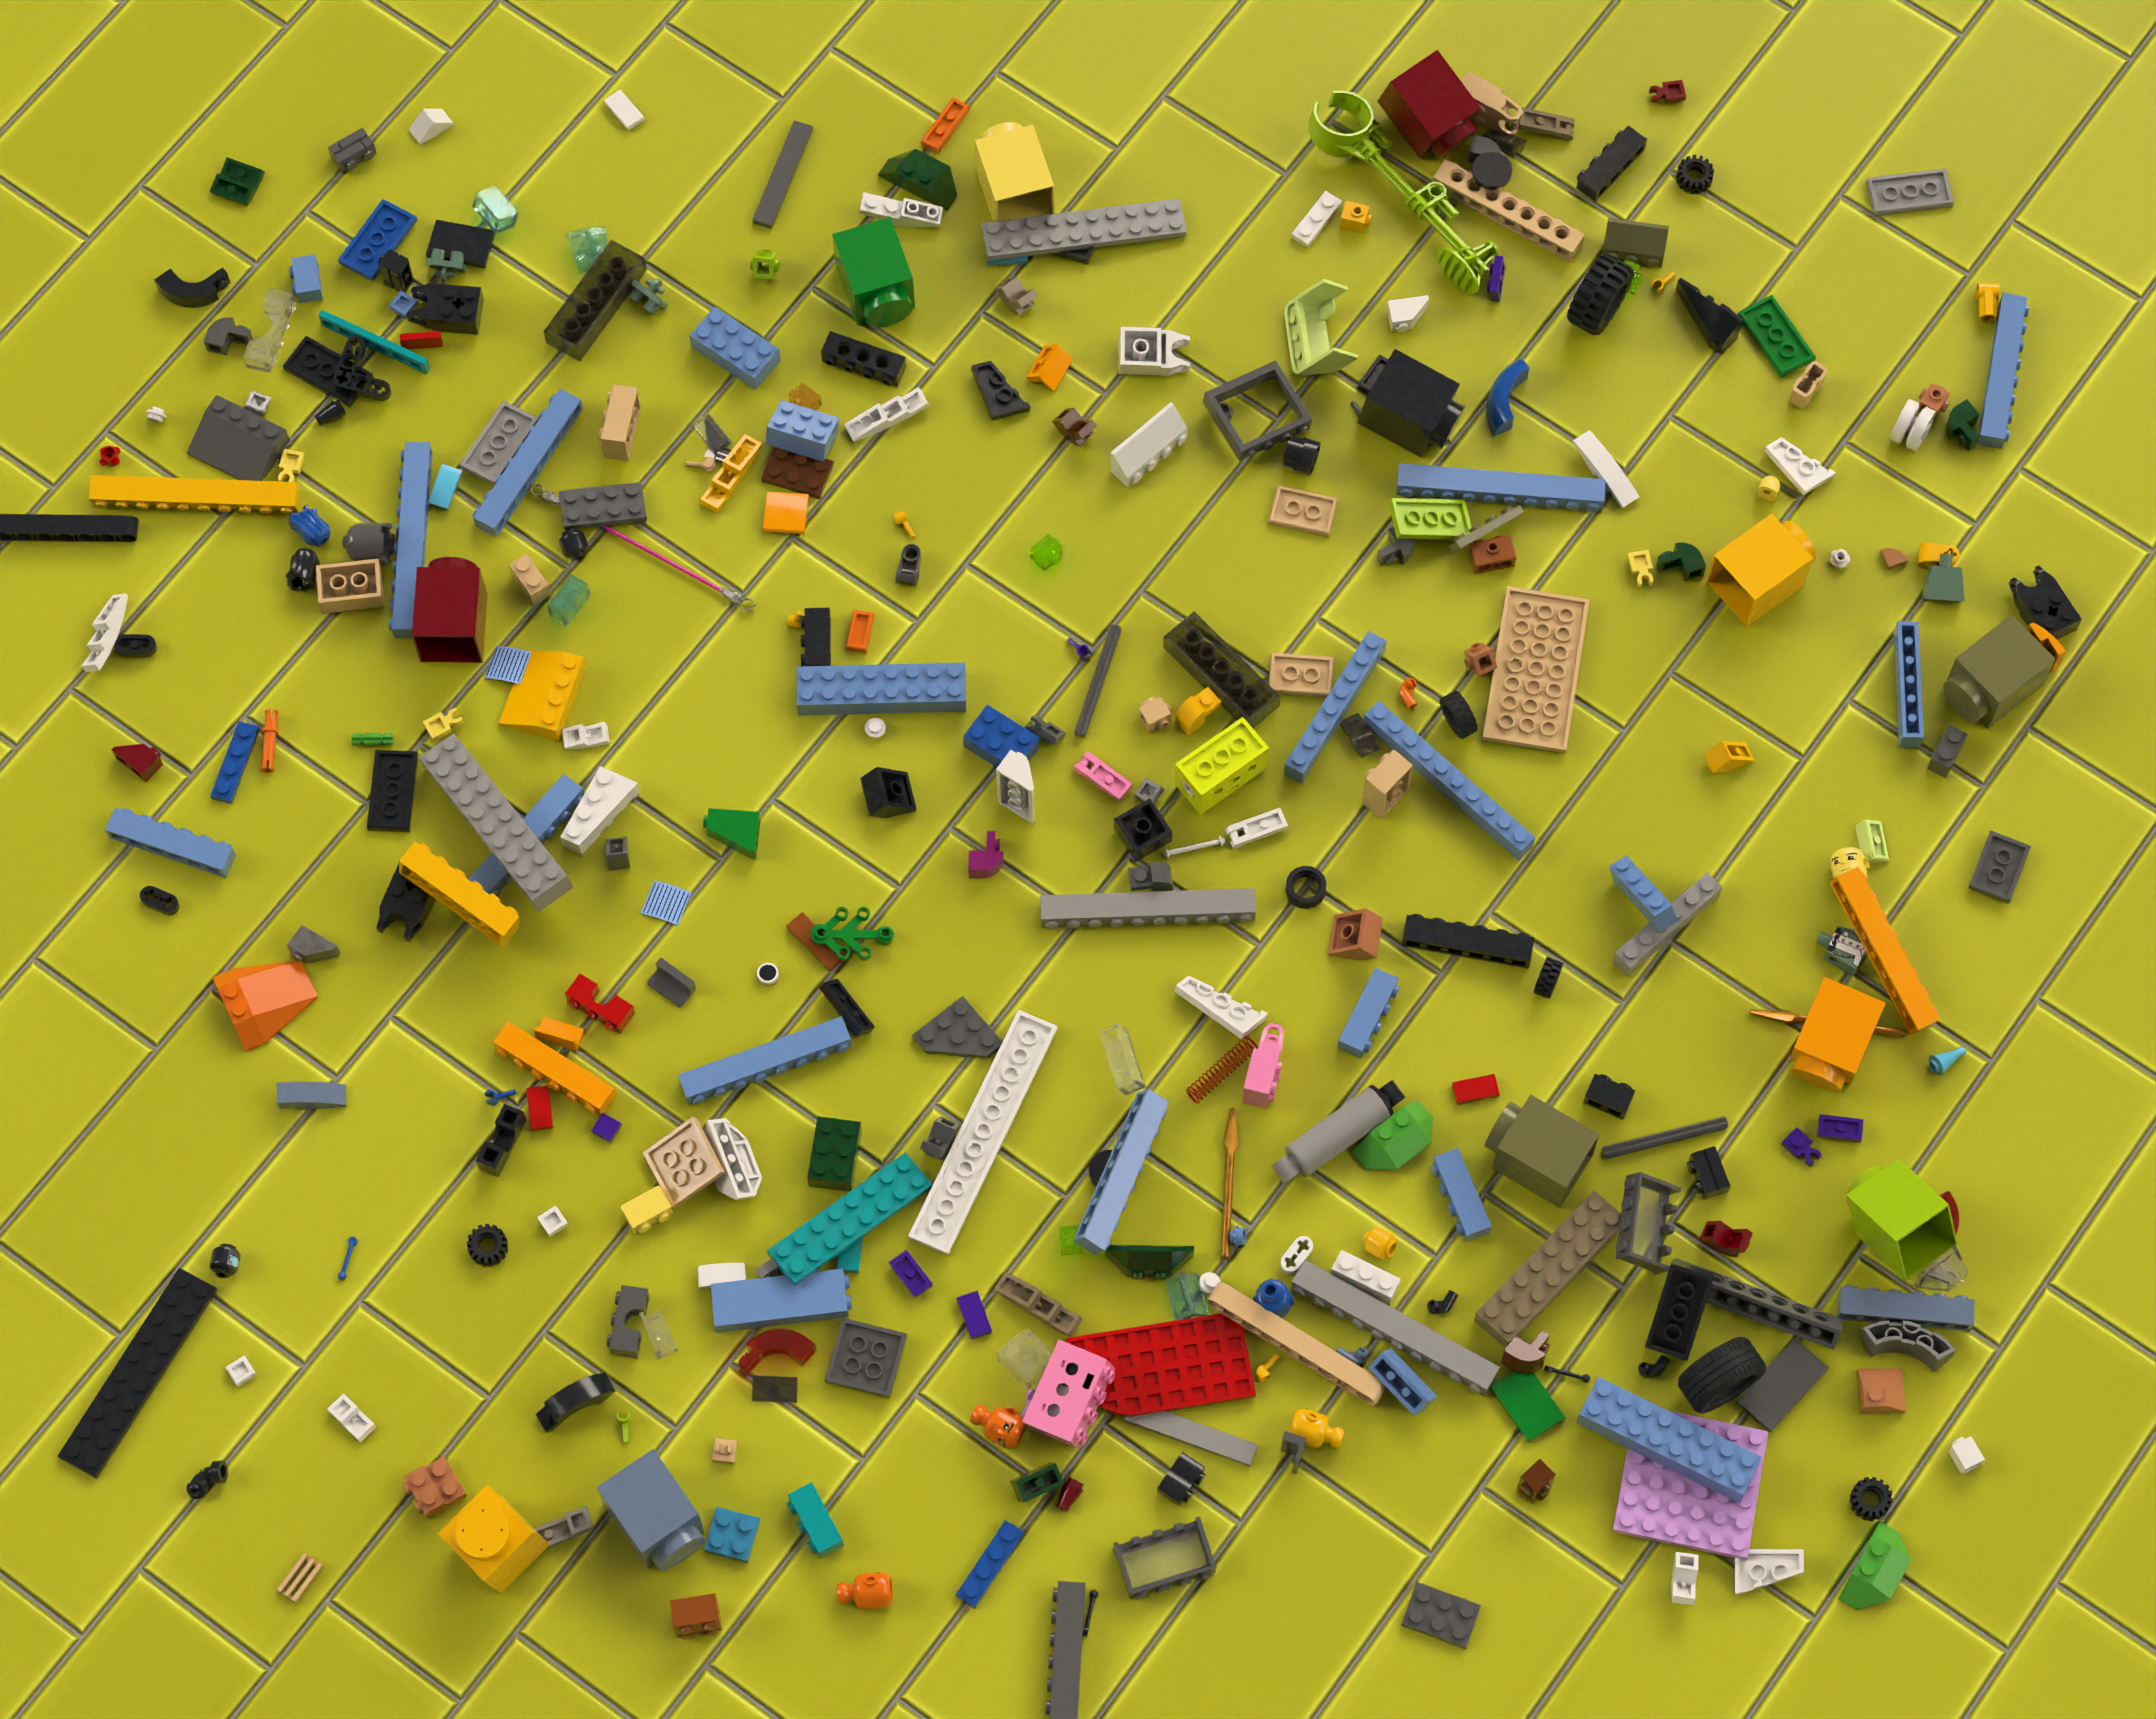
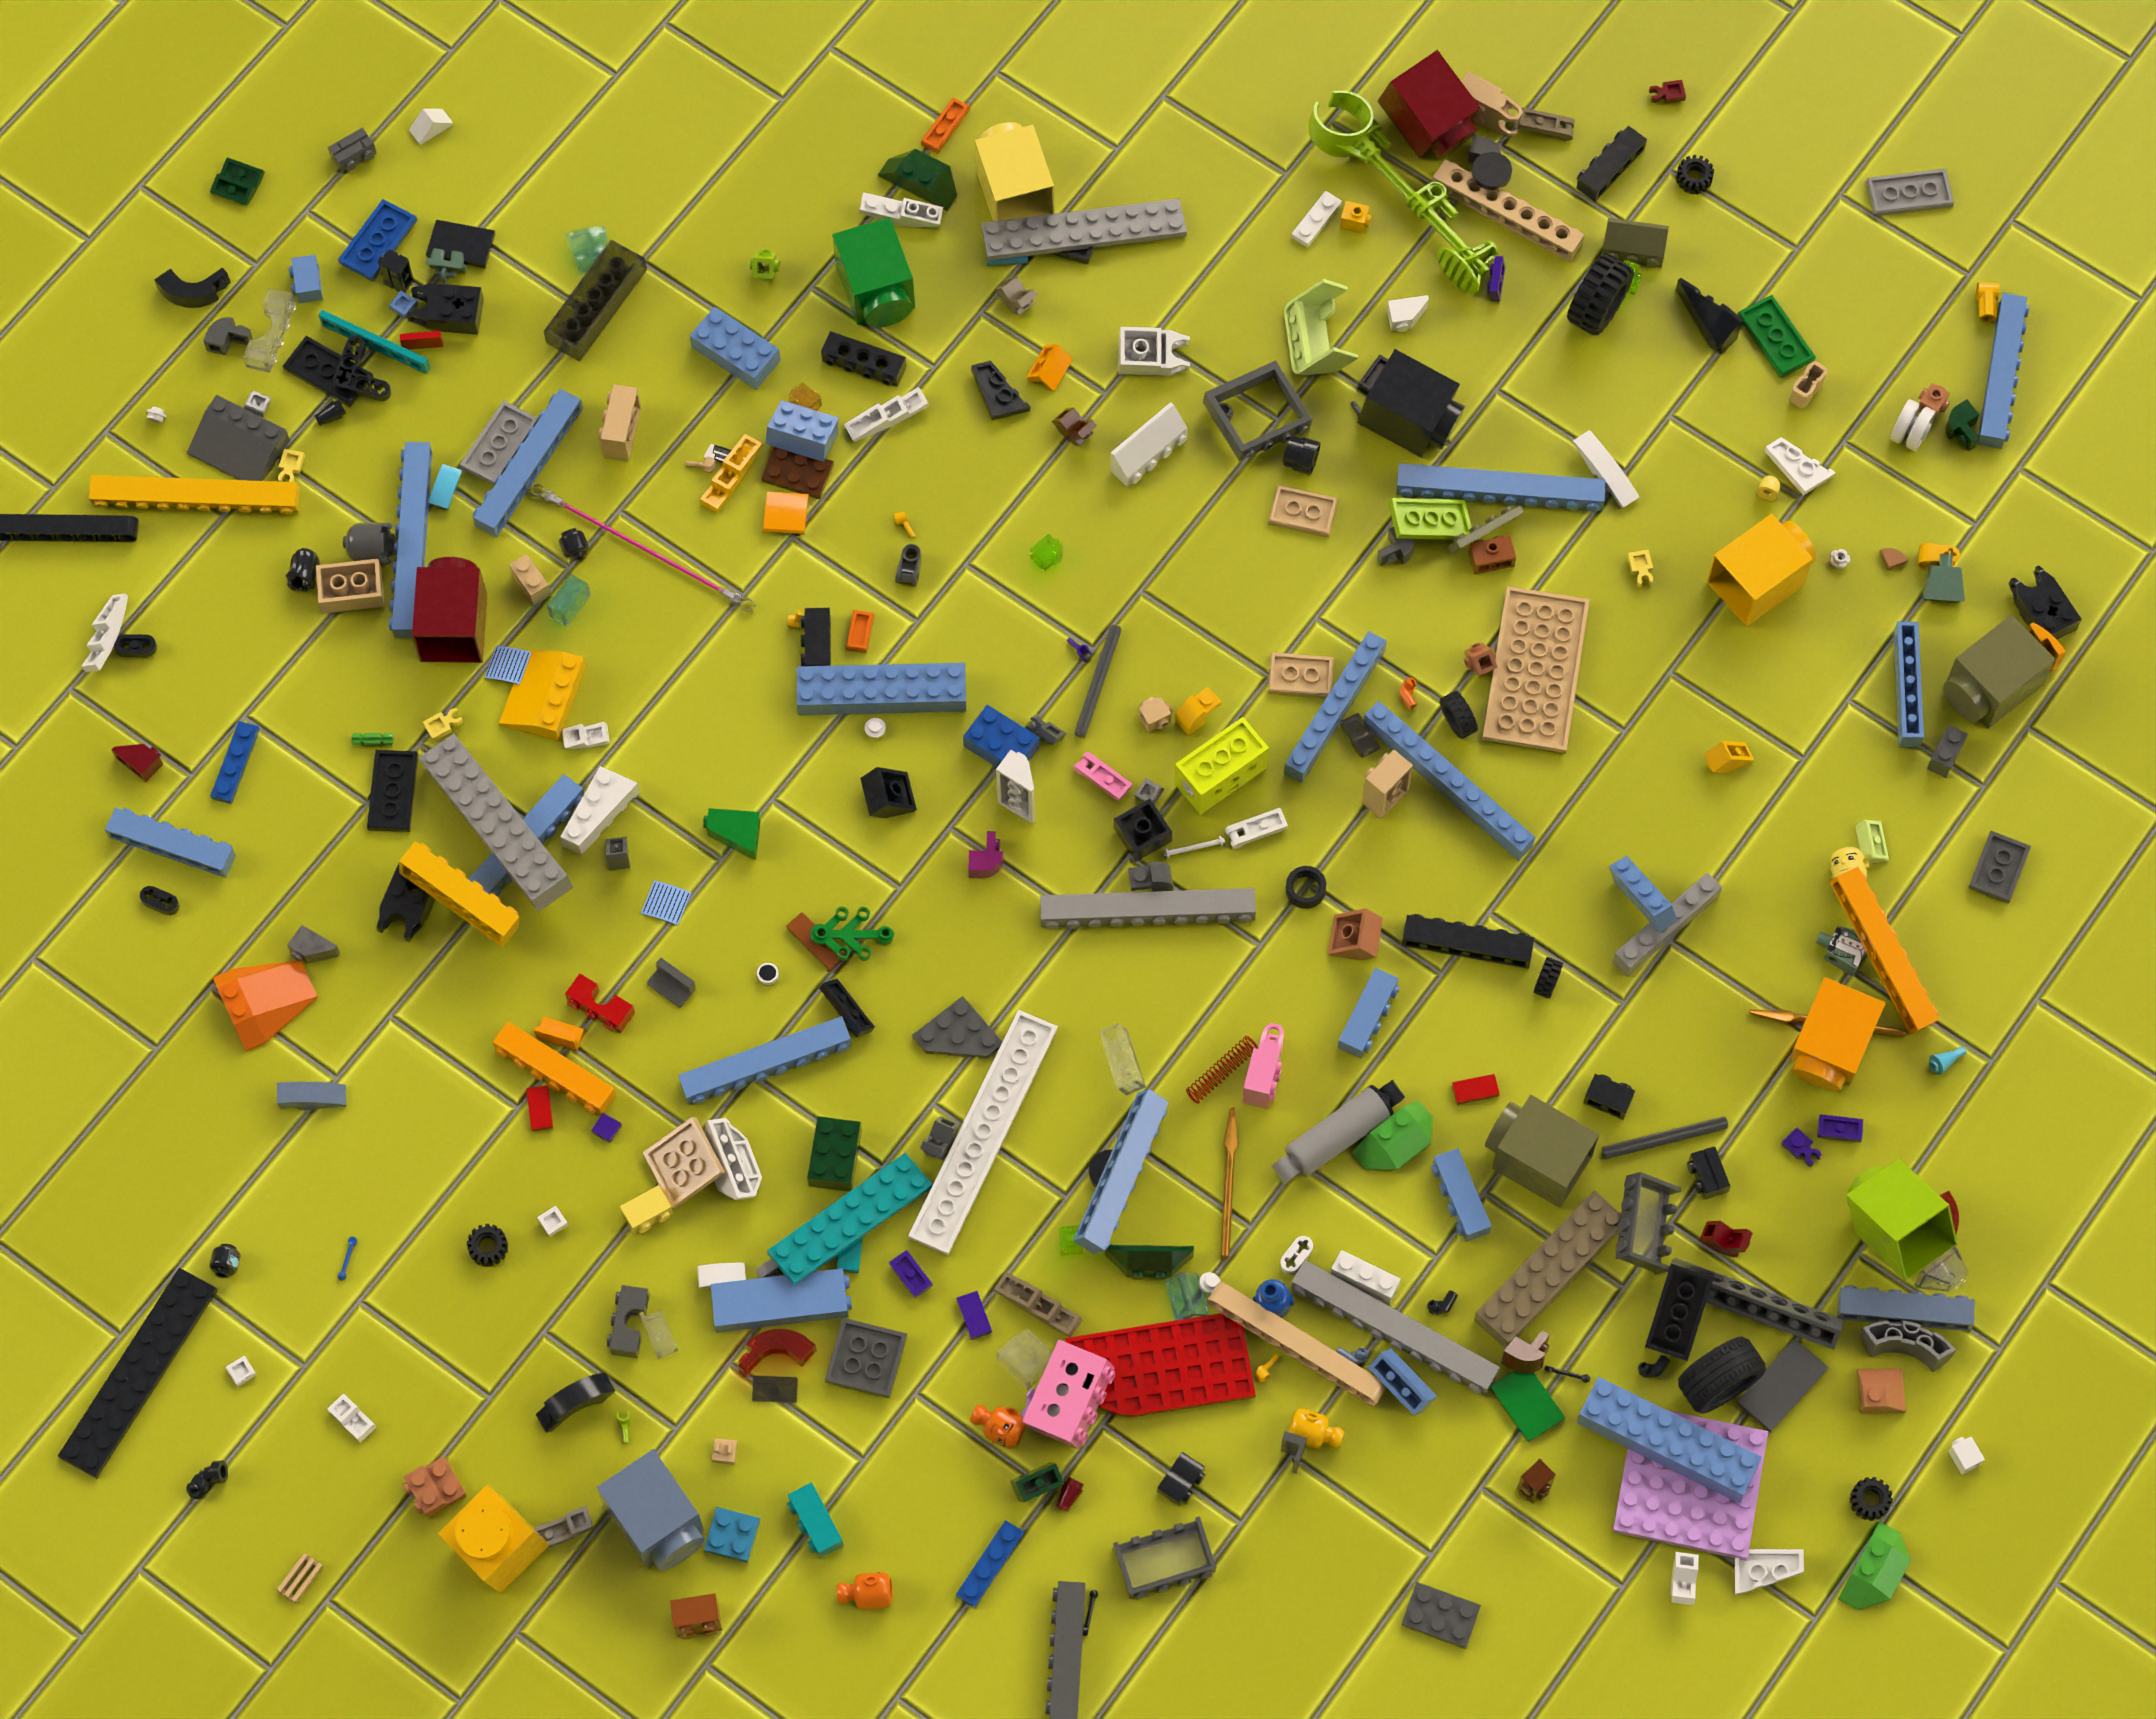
red plate [99,446,121,466] -> none
orange pin [260,709,279,773] -> none
blue piece [288,505,330,546] -> none
clear light blue brick [472,185,519,234] -> none
black arch [476,1104,527,1177] -> none
blue hand [484,1089,516,1106] -> none
dark grey plate [559,482,647,530] -> none
white tile [604,90,644,131] -> none
sand green hips [629,278,668,315] -> none
clear tile [691,412,731,454] -> none
dark grey tile [753,120,813,229] -> none
light grey tile [1124,1411,1258,1467] -> none
clear smoke brick [1163,611,1280,728] -> none
white wing [1174,976,1268,1039] -> none
medium blue plate [1230,1225,1246,1247] -> none
yellow head [1363,1227,1397,1260] -> none
clear smoke slope [1481,129,1527,158] -> none
blue brick [1486,359,1529,437] -> none
yellow hand [1652,272,1675,293] -> none
dark green brick [1656,542,1706,581] -> none

